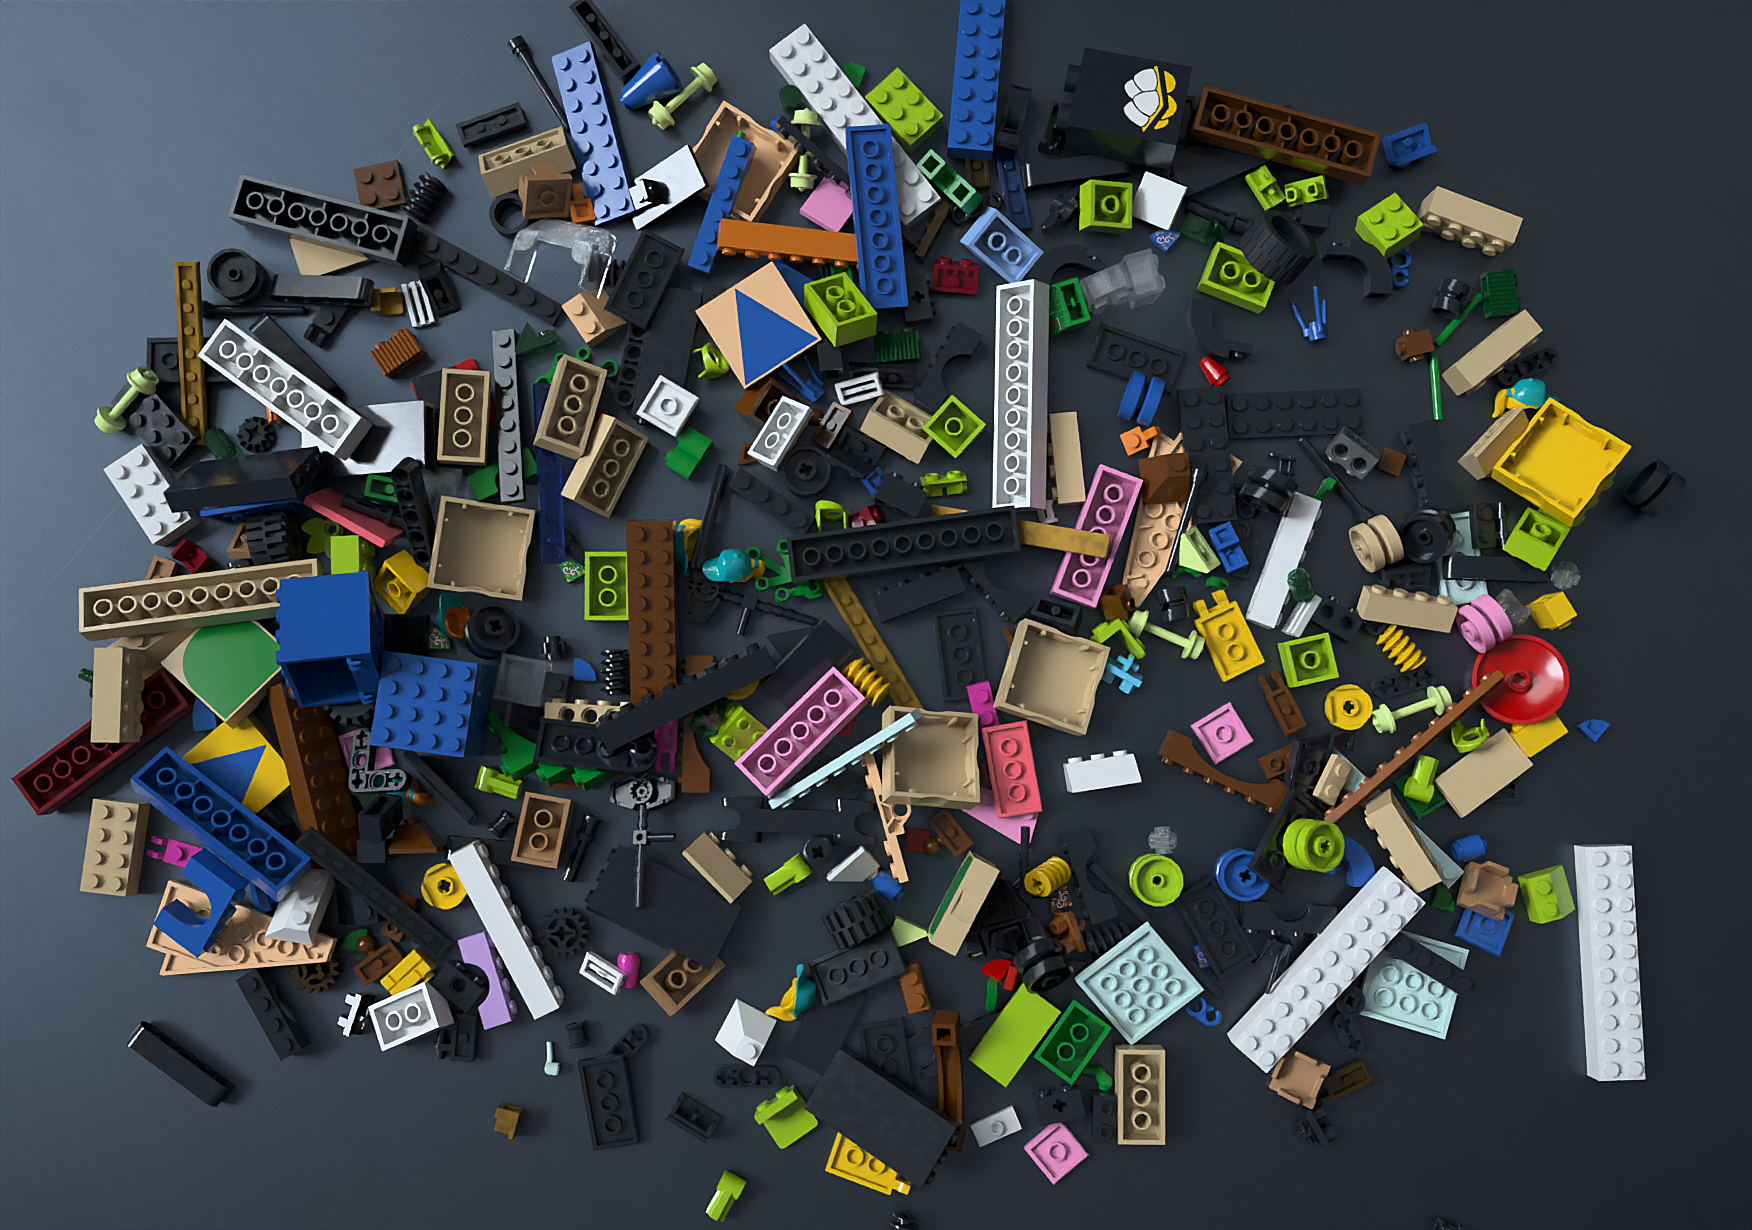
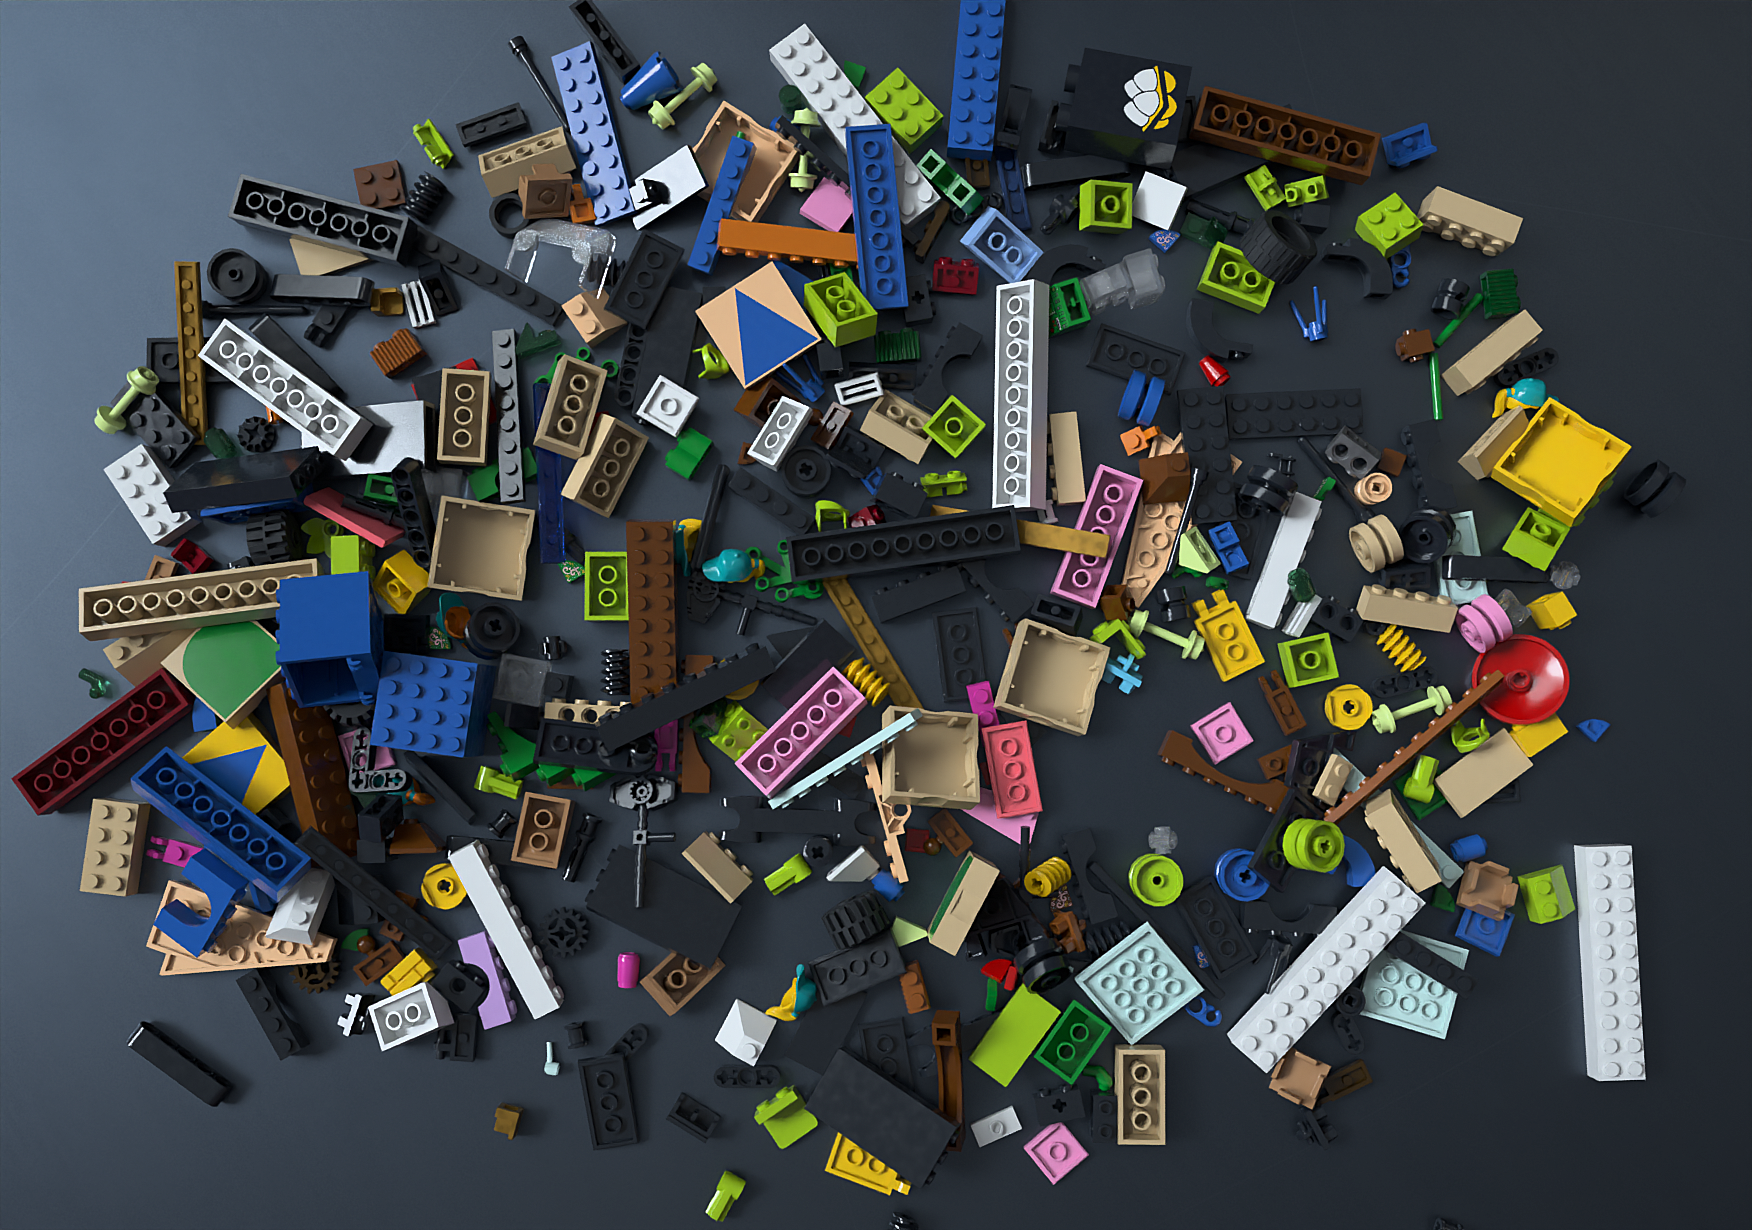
tan brick [91,648,145,743] -> none
medium nougat plate [227,522,251,559] -> none
blue tile [573,658,597,681] -> none
white tile [579,951,627,995] -> none
white slope [1063,750,1141,793] -> none
black plate [1468,503,1511,549] -> none
none -> light nougat wheel [1354,473,1392,506]

